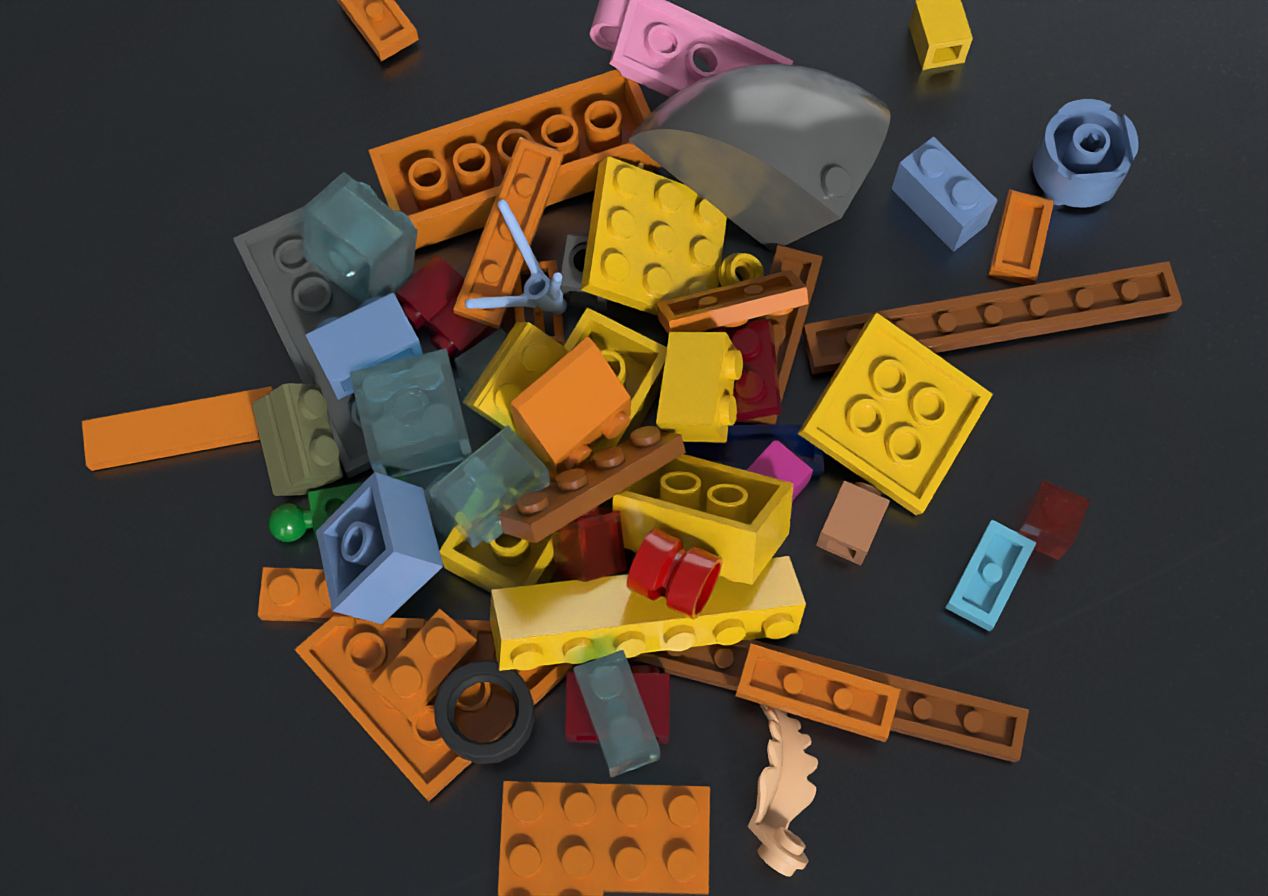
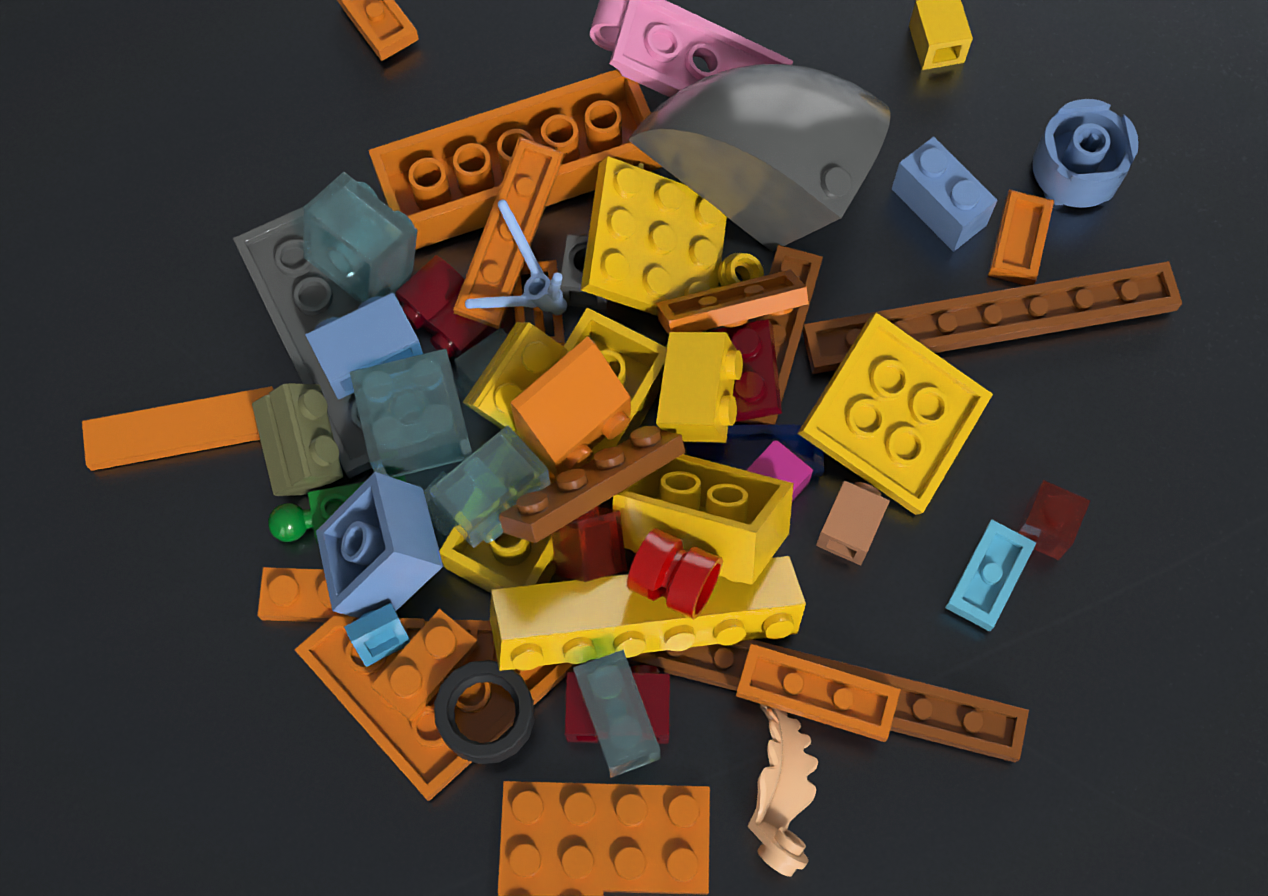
none -> dark azure plate [344,603,411,667]

